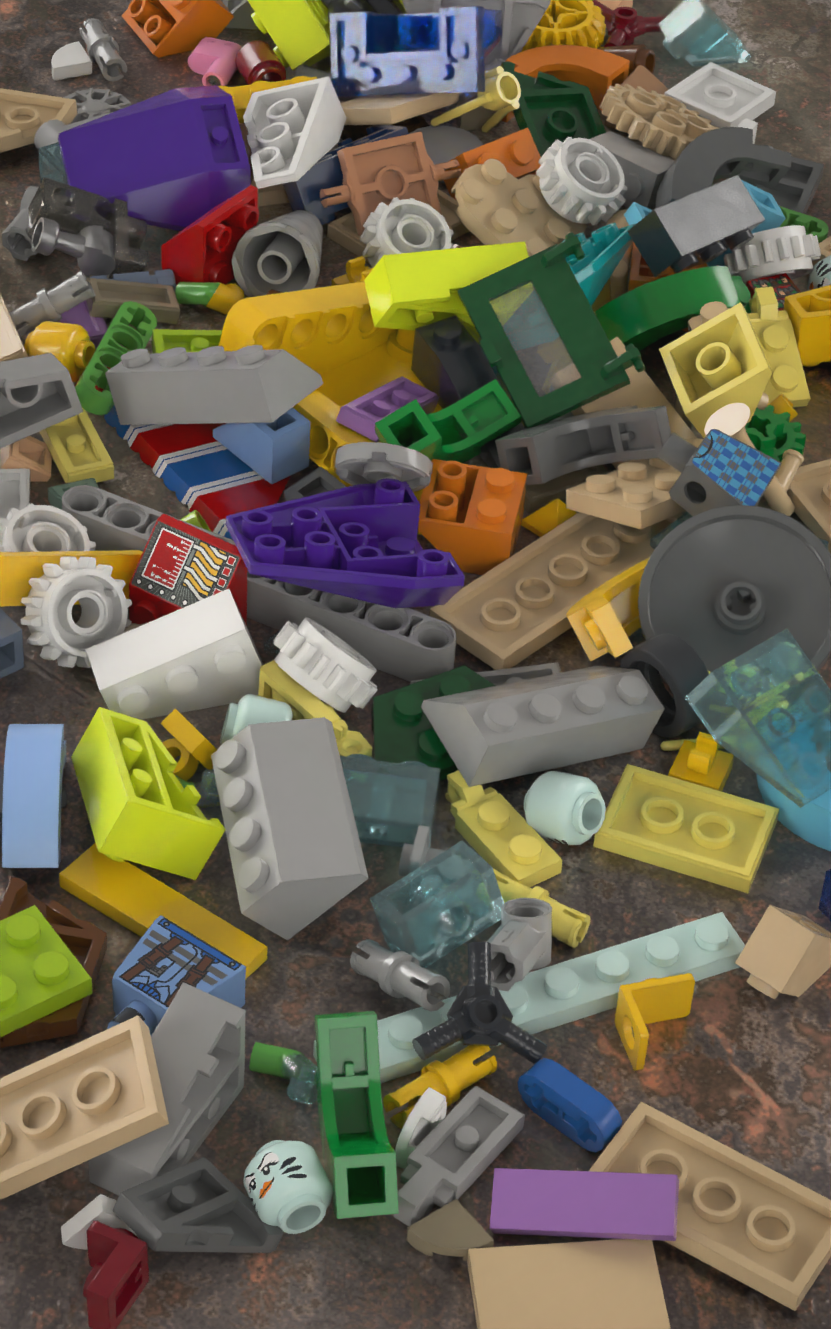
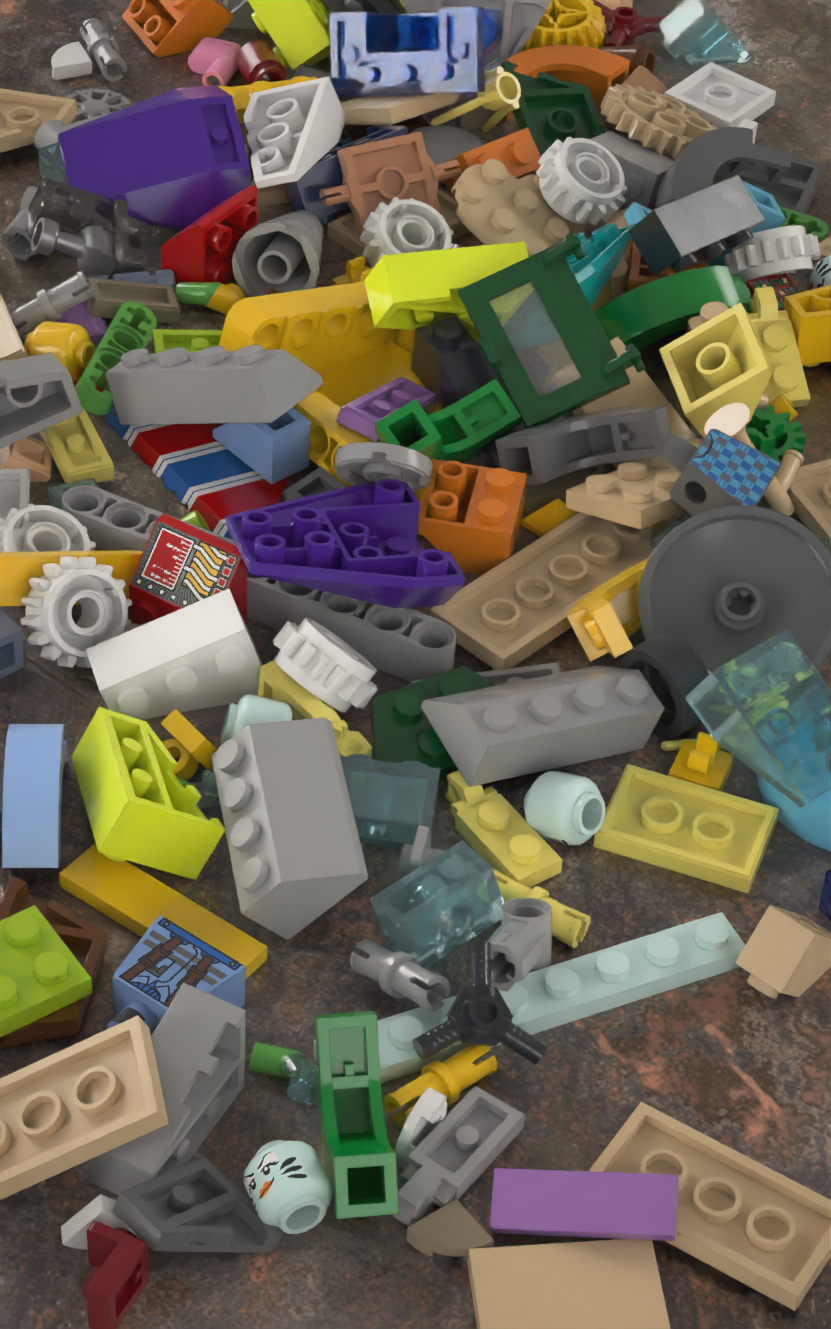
blue beam [517,1058,623,1152] -> none
yellow bracket [614,973,695,1071] -> none

